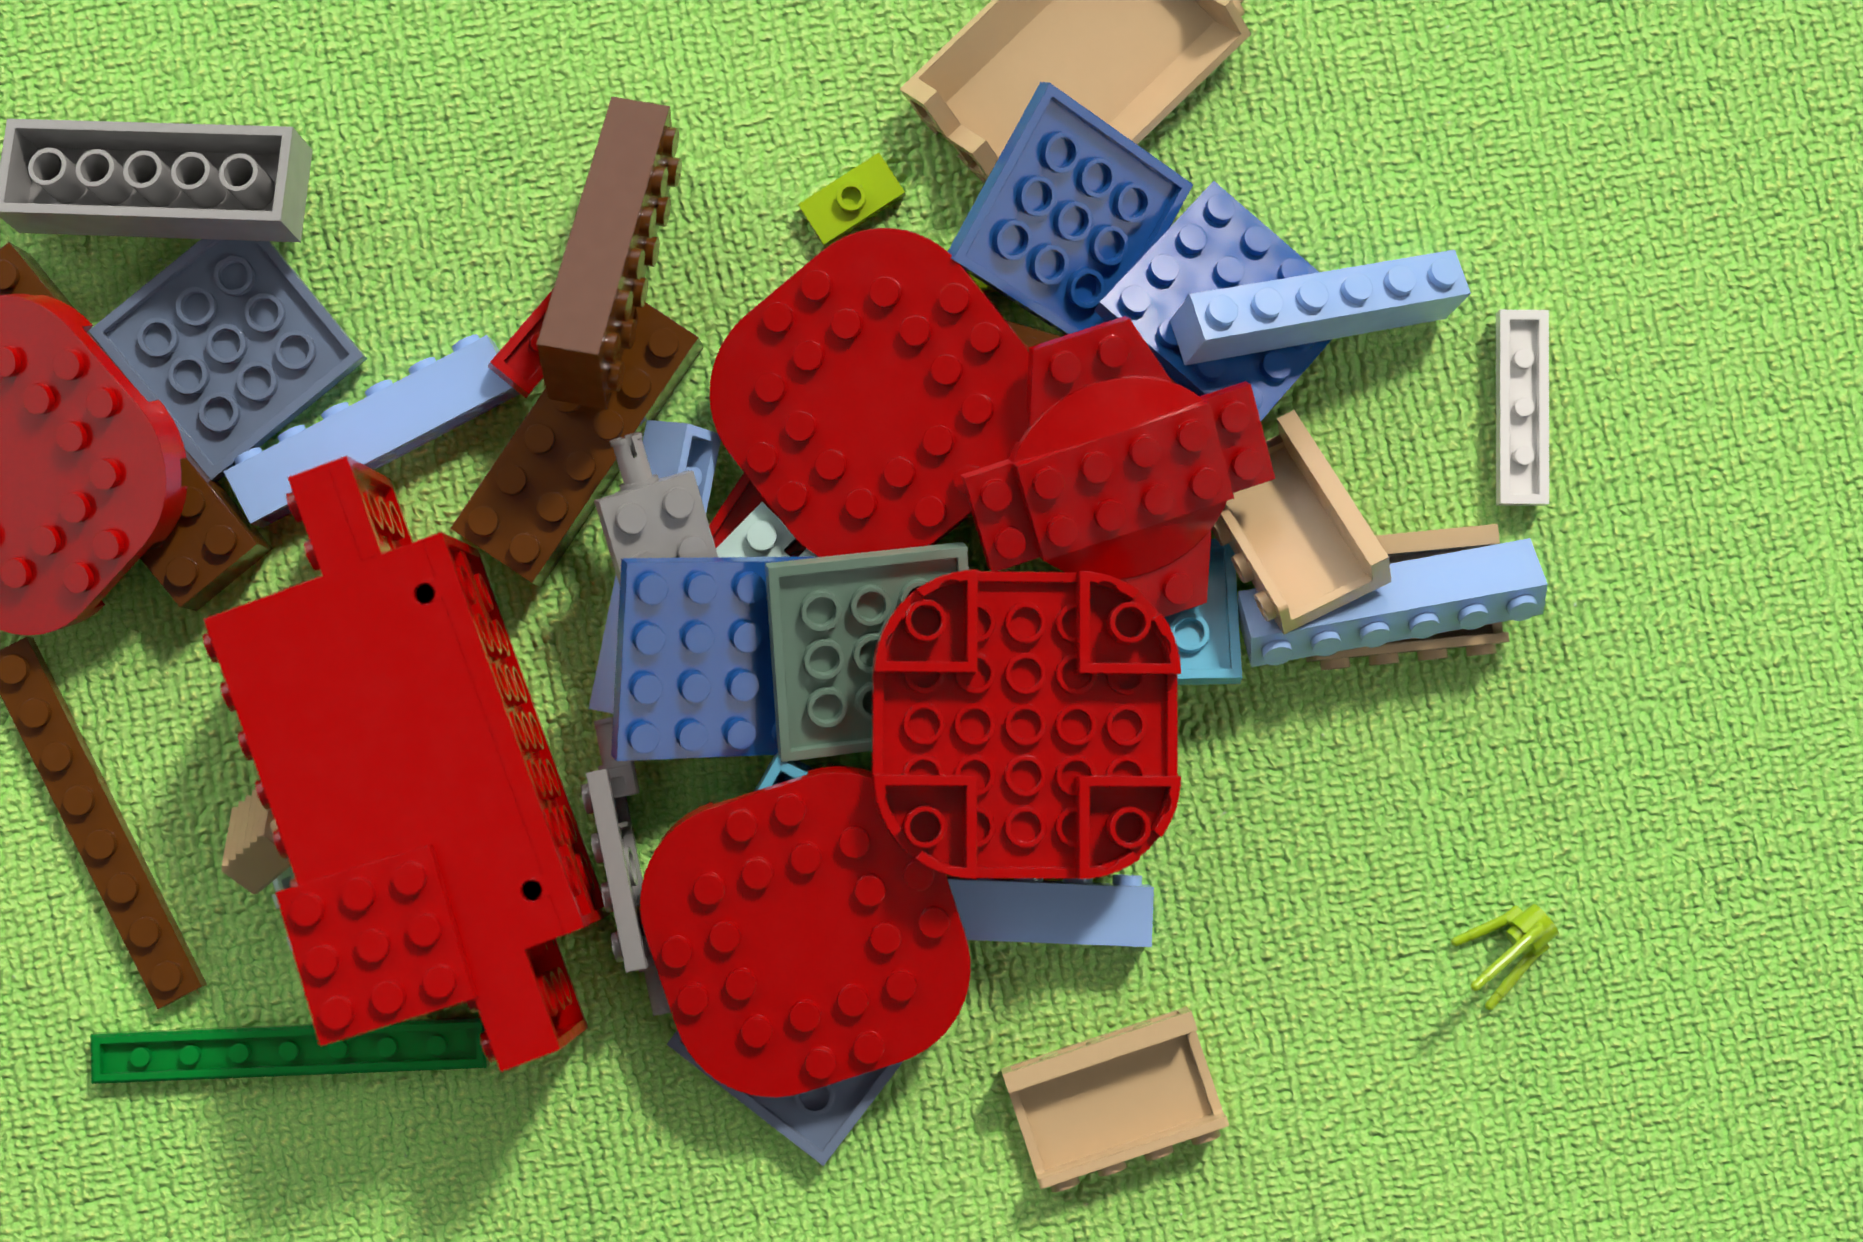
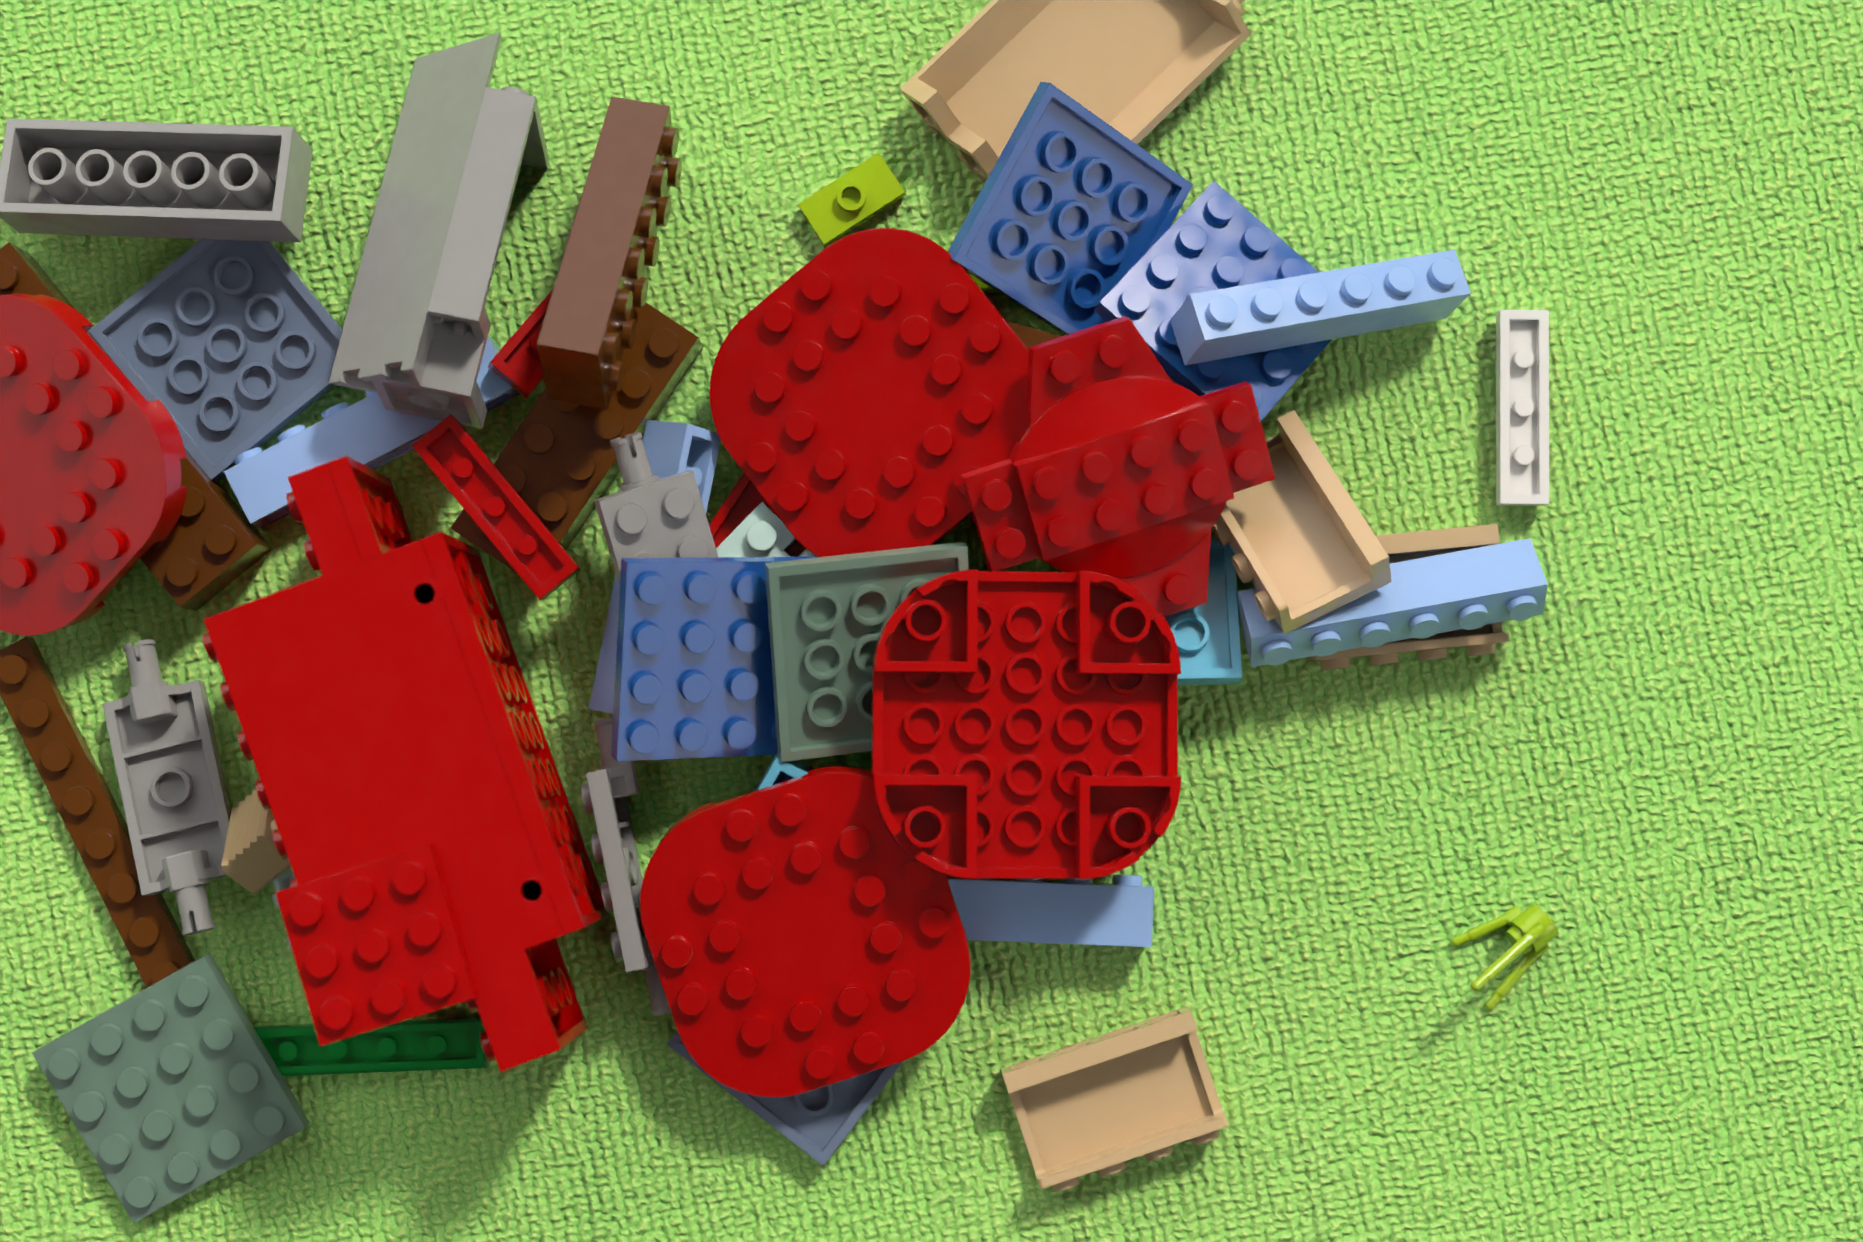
none -> sand green plate [32,953,310,1223]
none -> light grey plate [102,639,232,936]
none -> light grey panel [328,32,550,429]
none -> red plate [412,414,581,601]

